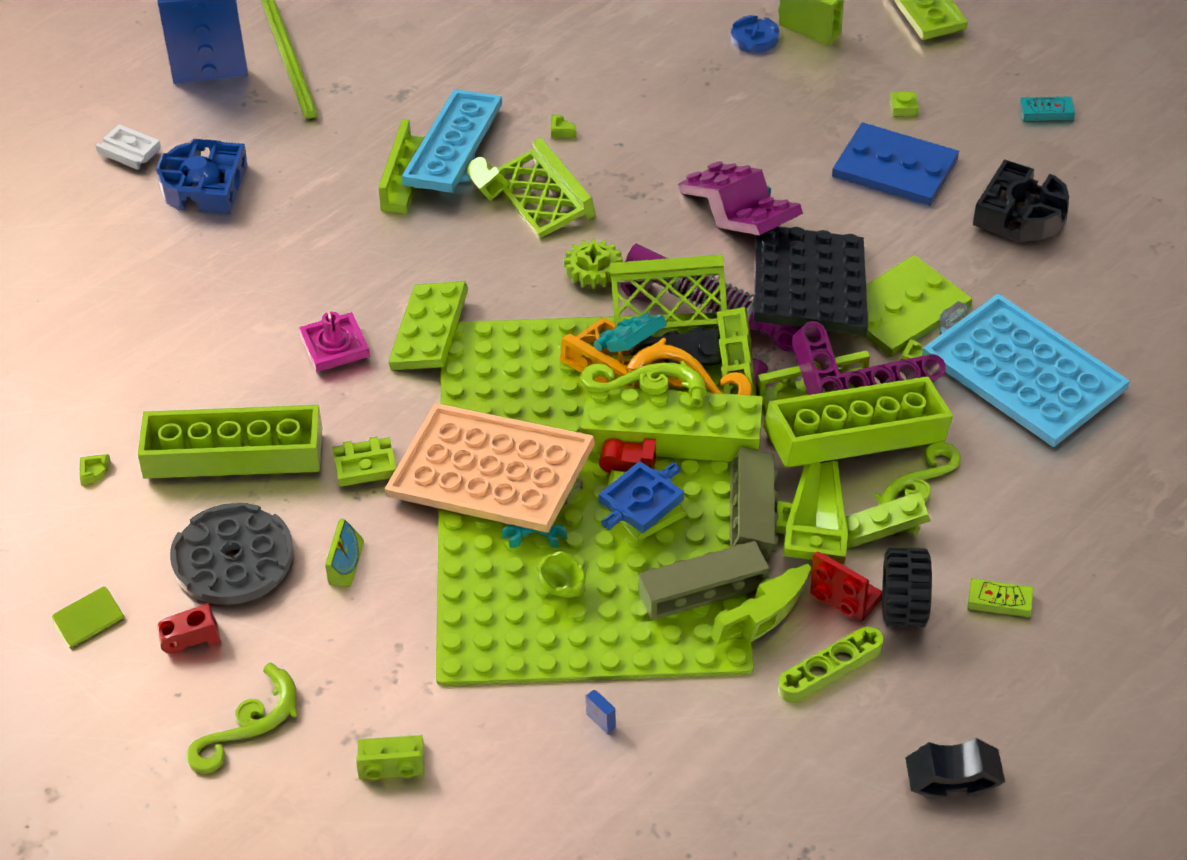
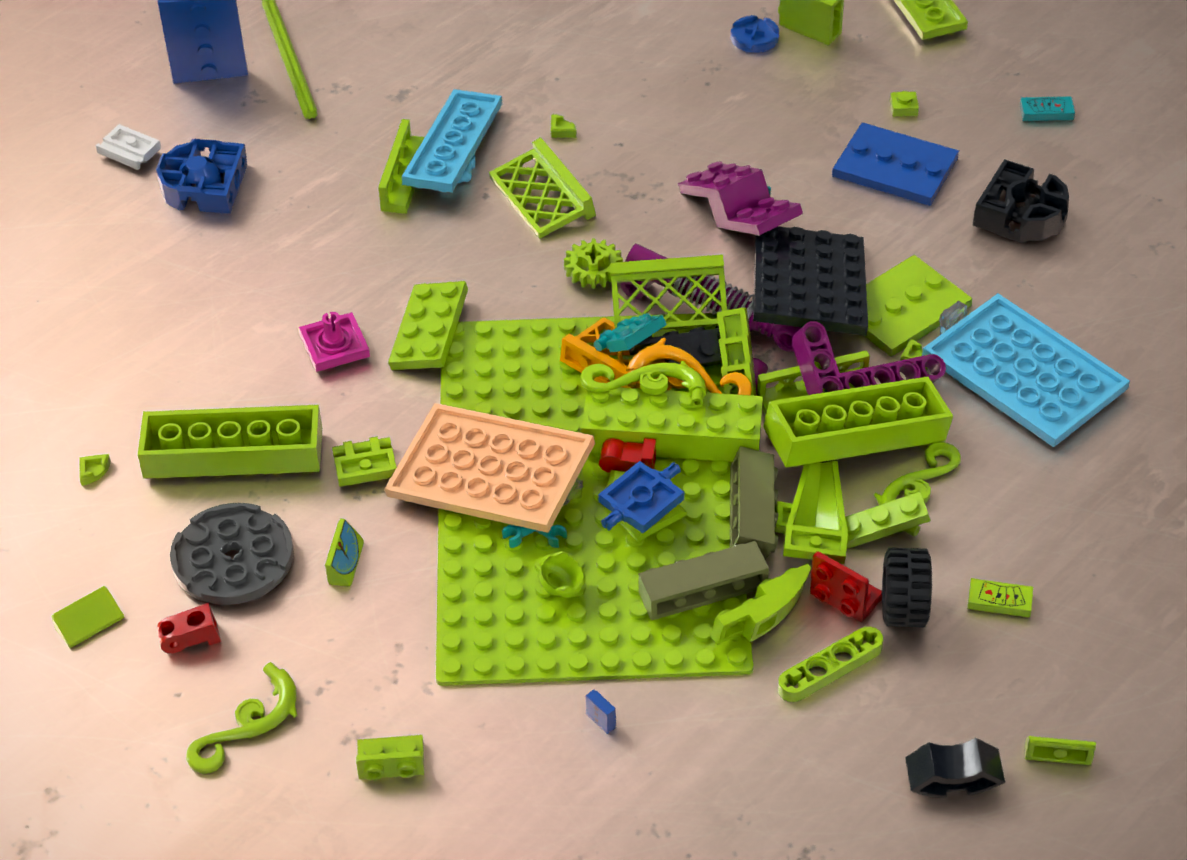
leg [467,157,510,201] -> none
none -> lime slope [1025,736,1096,765]

